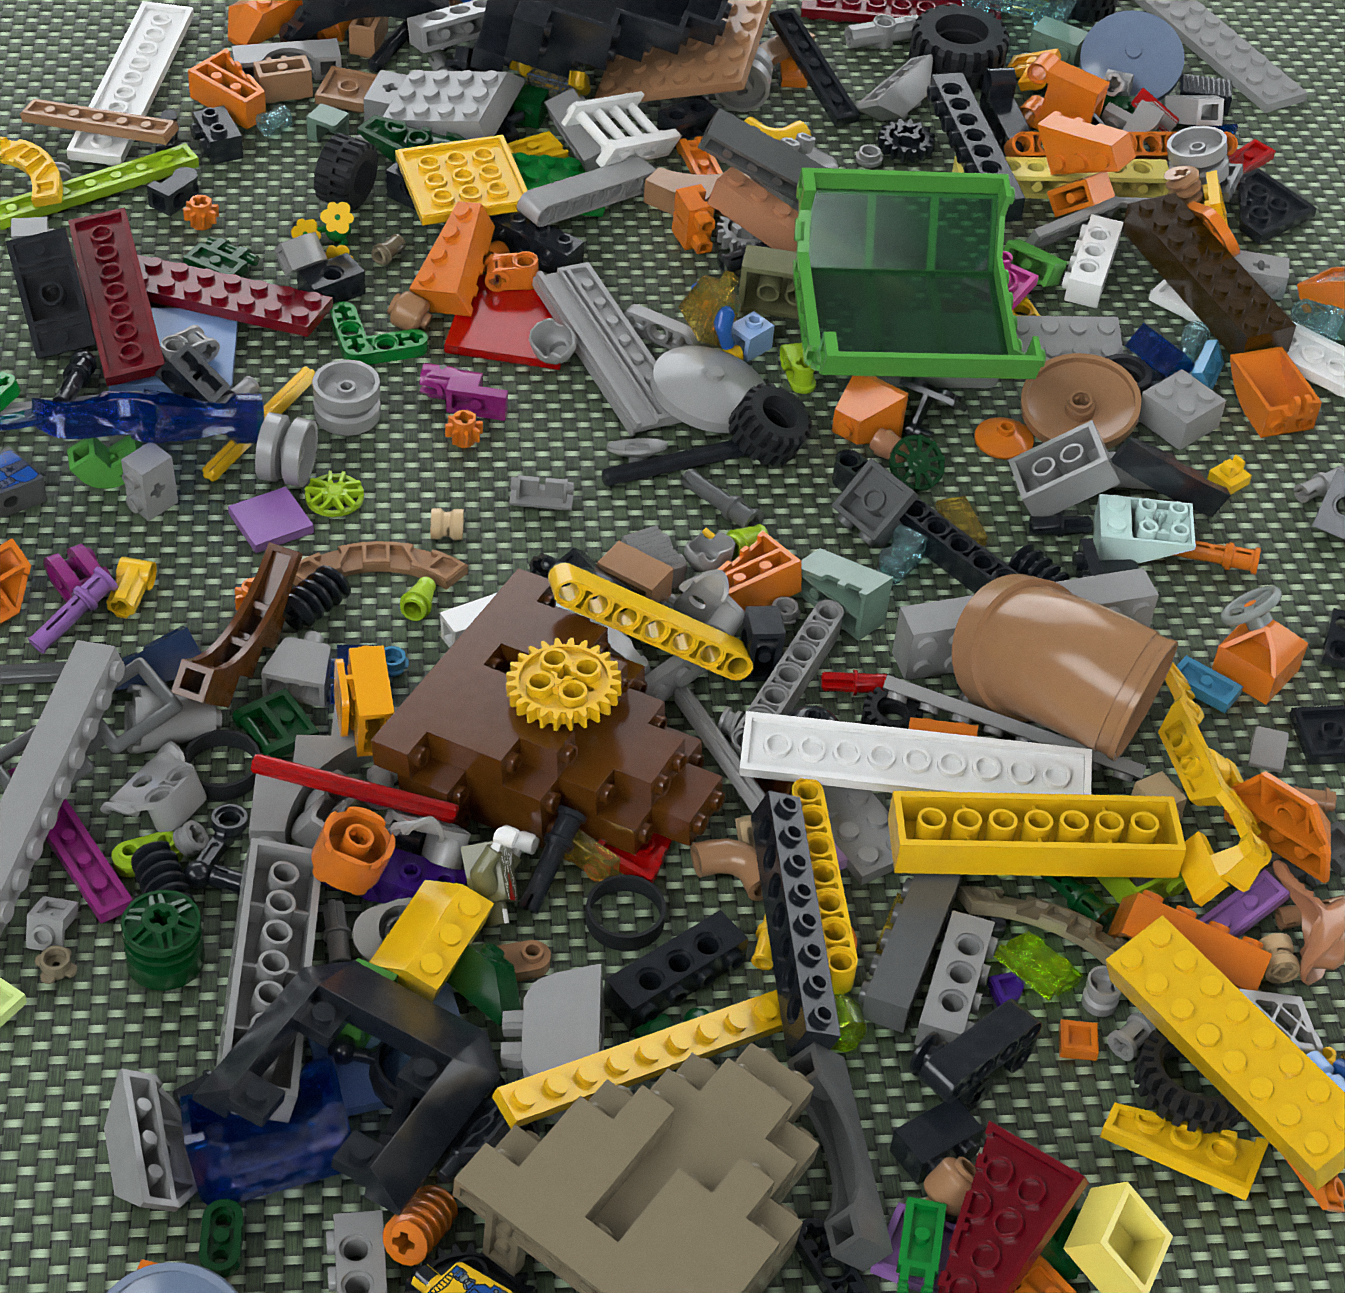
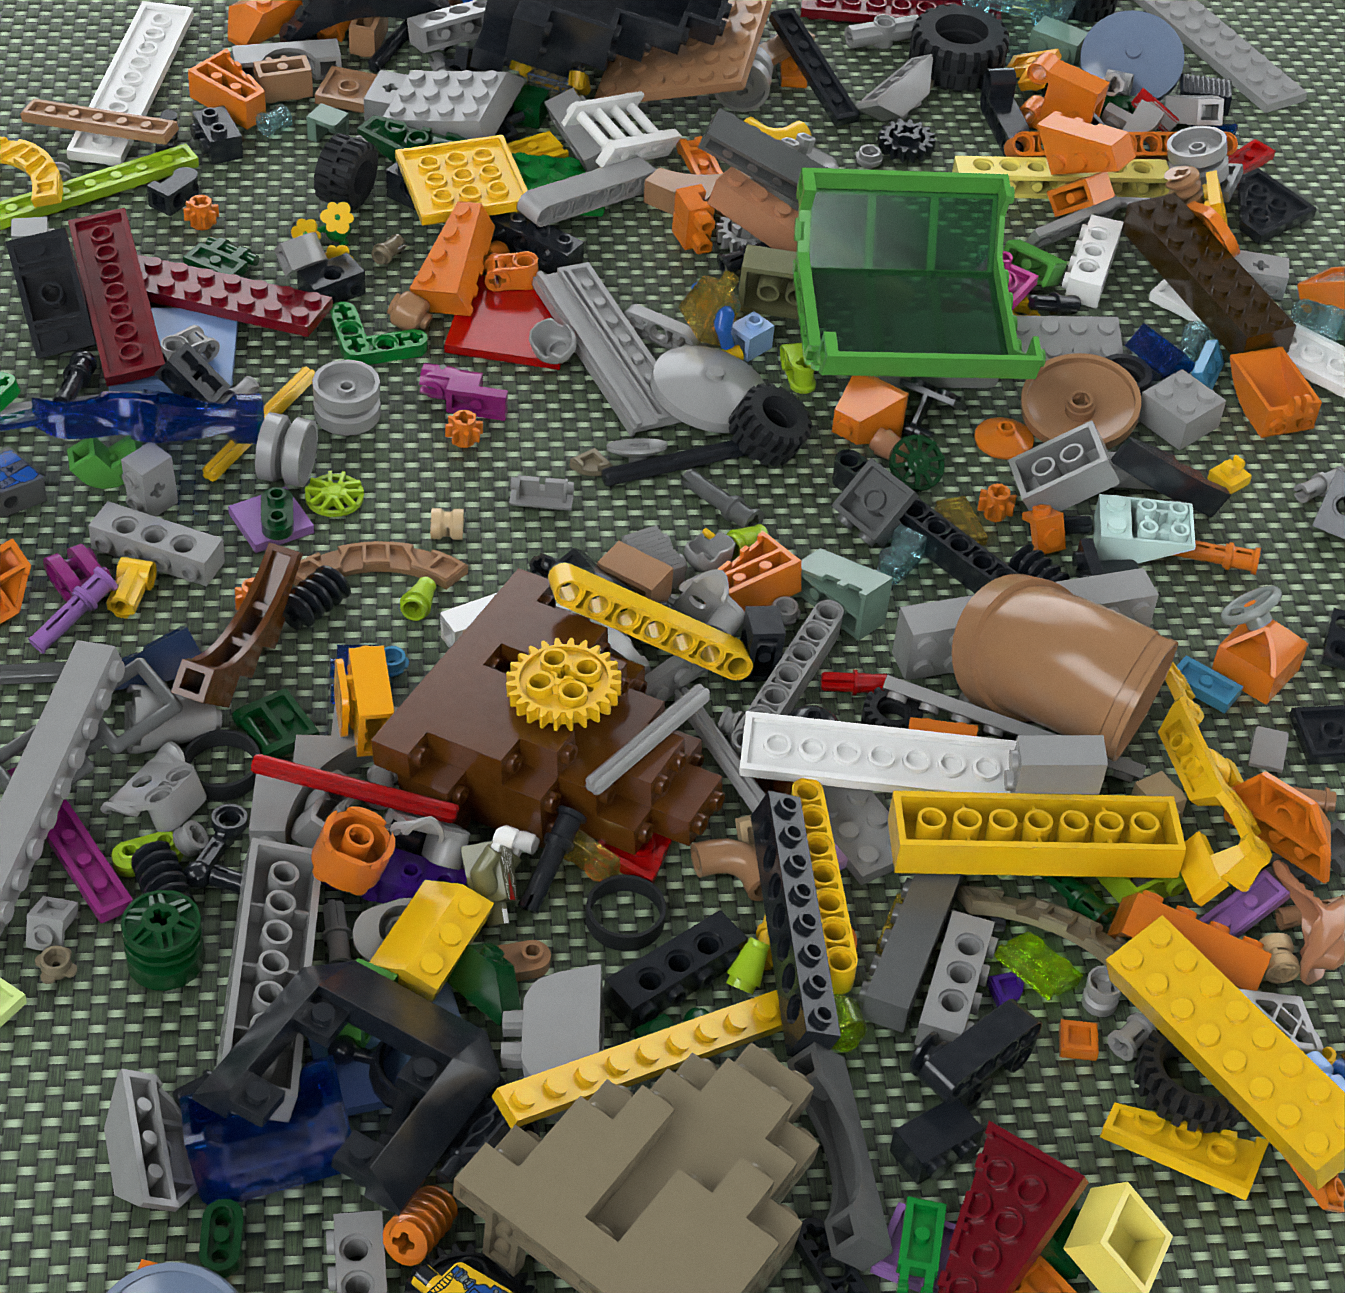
light grey torso [261,631,332,707] -> none
black brick [657,95,718,149] -> none
medium nougat head [923,1157,976,1216] -> none
black brick [927,73,1025,222] -> none
none -> light grey brick [88,501,225,587]
none -> dark green plate [261,487,294,540]
none -> dark tan tile [570,448,613,476]
none -> light grey axle [585,684,710,795]
none -> lime cone [726,937,770,995]
none -> orange gear [977,484,1017,522]
none -> light grey brick [1004,735,1108,795]
none -> orange bracket [1022,504,1066,555]
none -> black axle [1028,292,1081,315]

